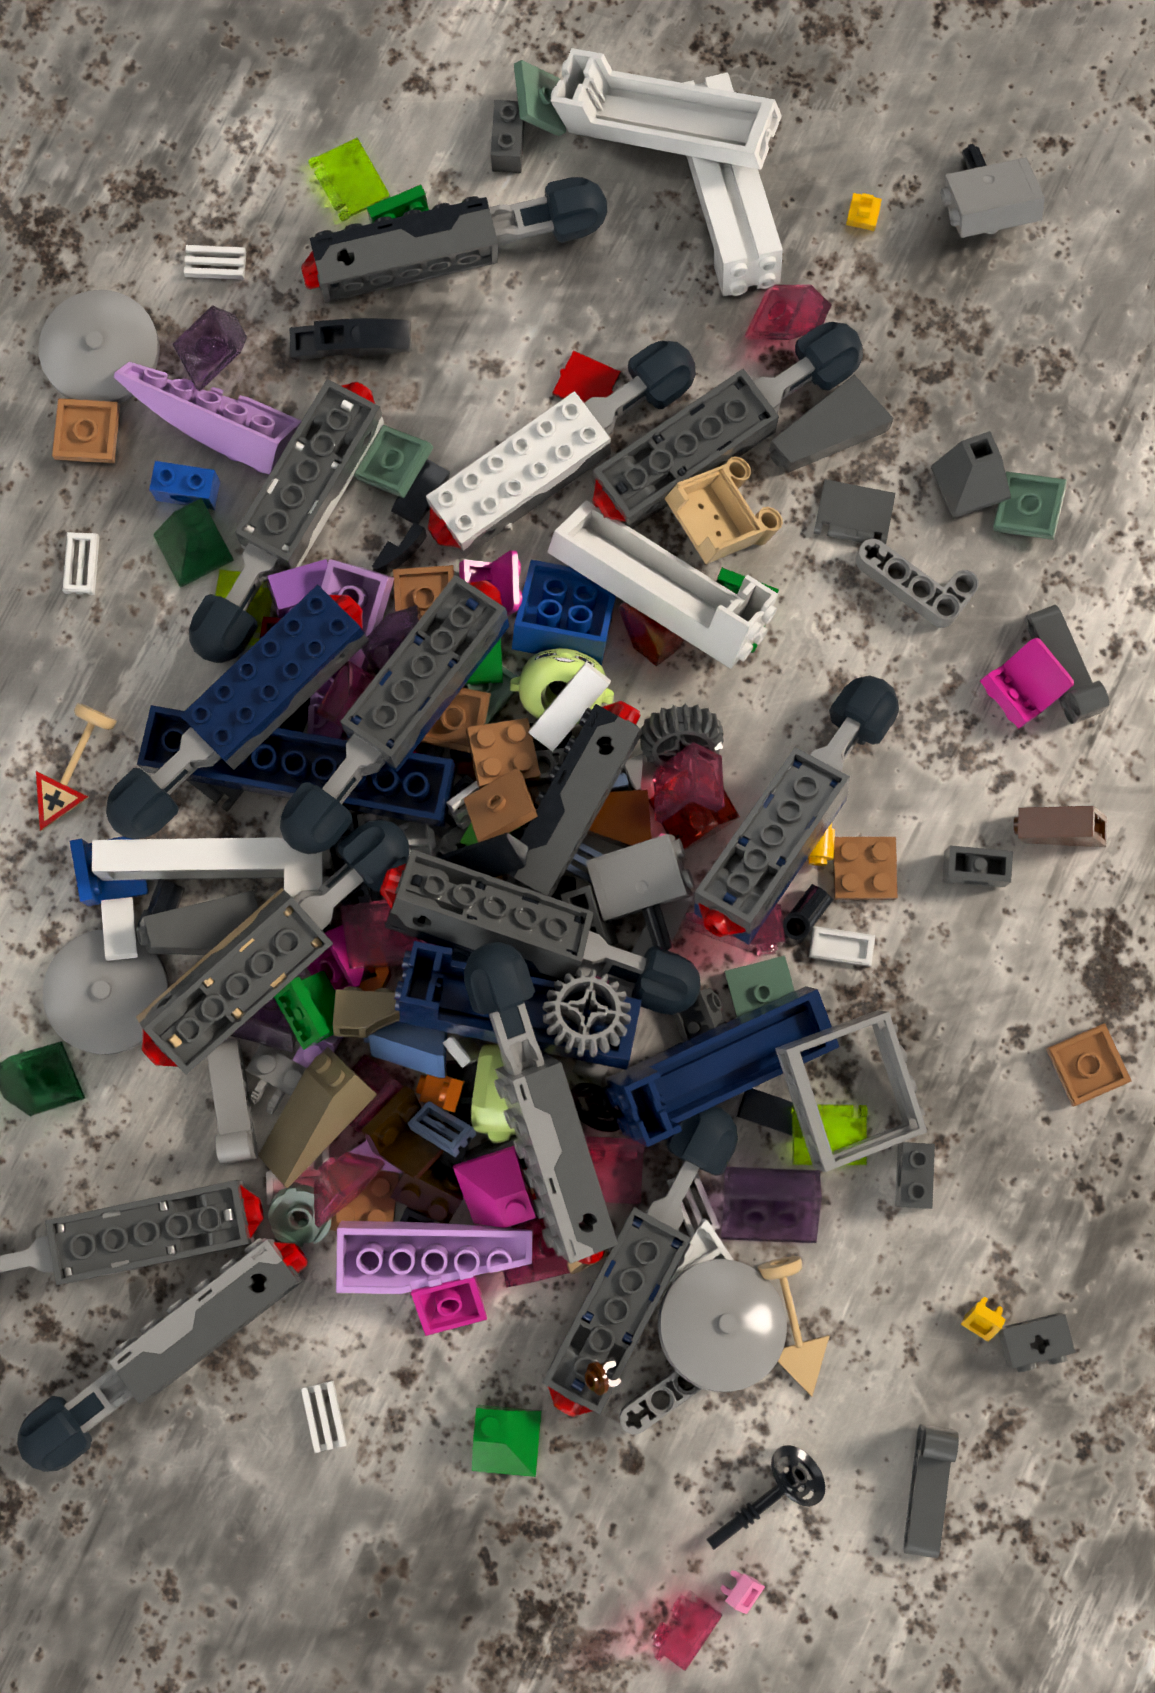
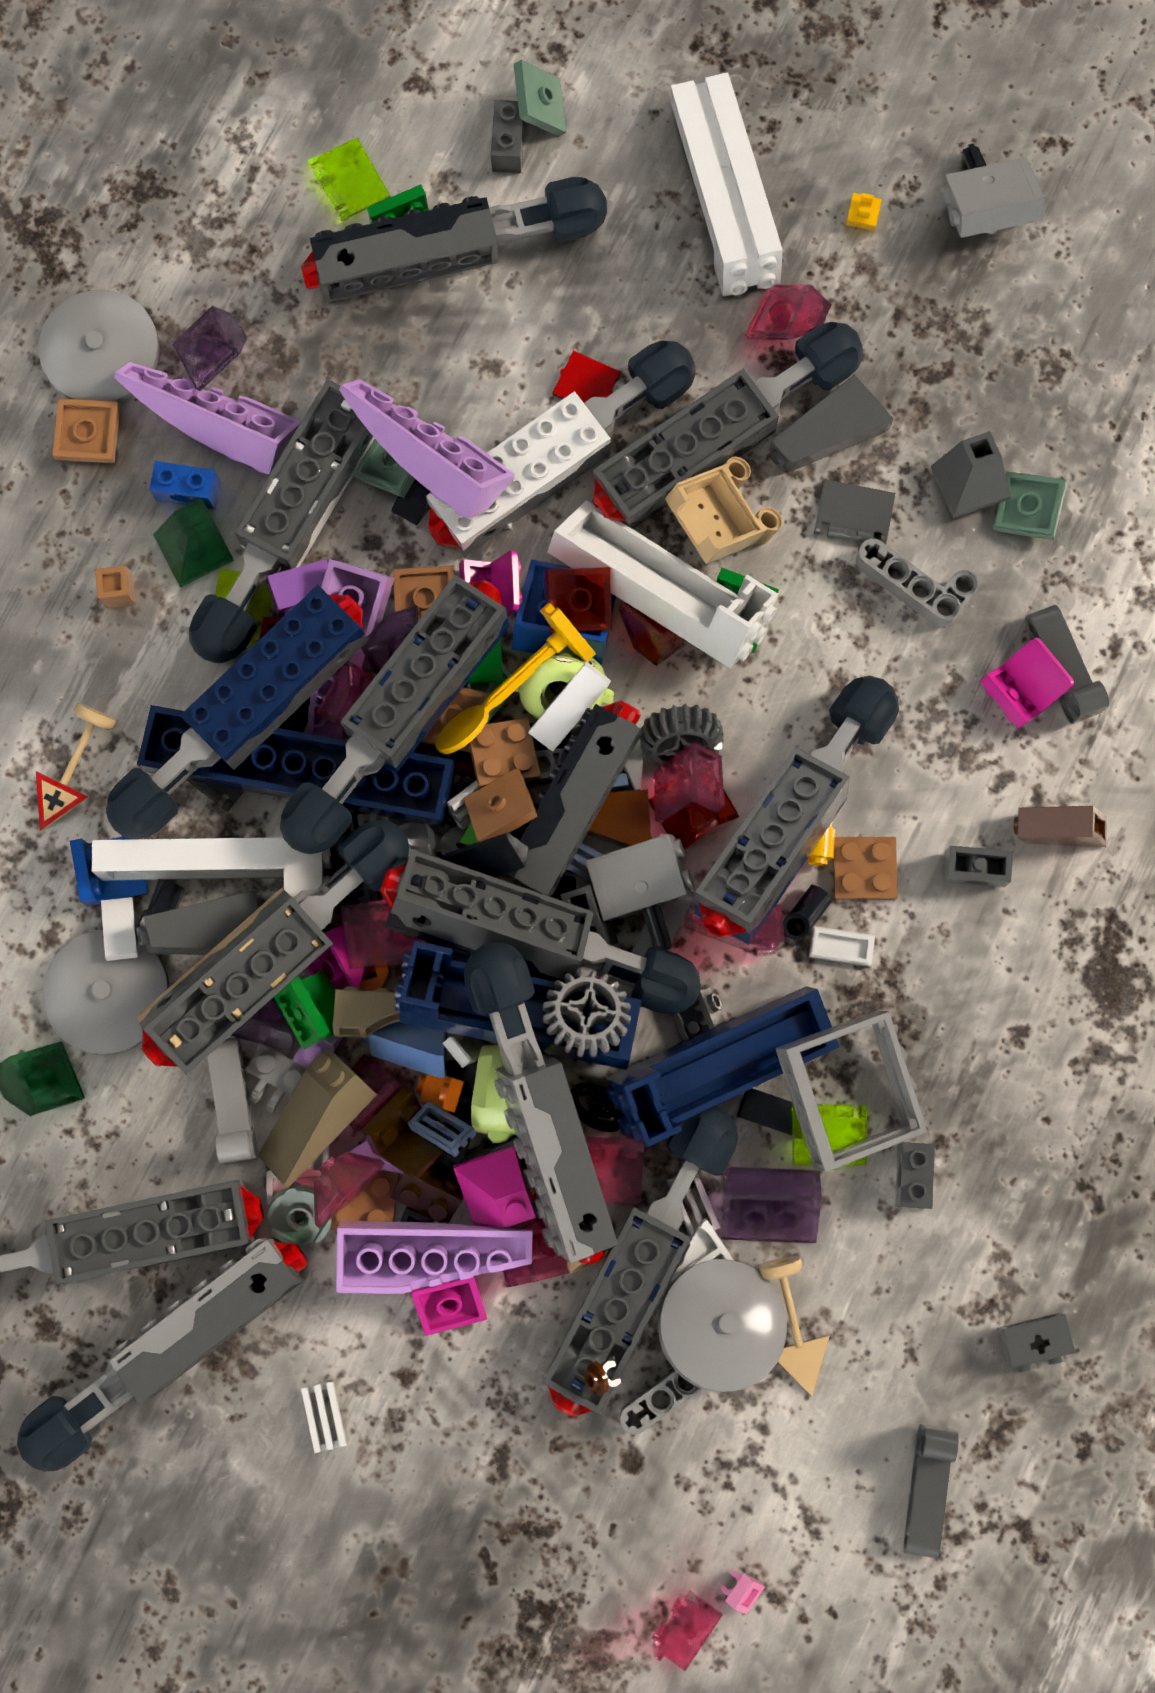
white tile [62,532,100,595] -> none
white tile [184,245,246,280] -> none
black slope [289,318,412,360] -> none
black slope [372,522,427,575] -> none
green slope [472,1404,542,1477] -> none
white brick [551,48,782,170] -> none
black dish [706,1445,826,1550] -> none
sand green plate [724,956,795,1018] -> none
yellow tile [961,1297,1006,1342] -> none
medium nougat plate [1046,1023,1132,1107] -> none
none -> medium nougat panel [95,566,136,608]
none -> lavender wedge [339,379,515,519]
none -> yellow piece [435,603,596,754]
none -> clear red slope [544,567,612,632]

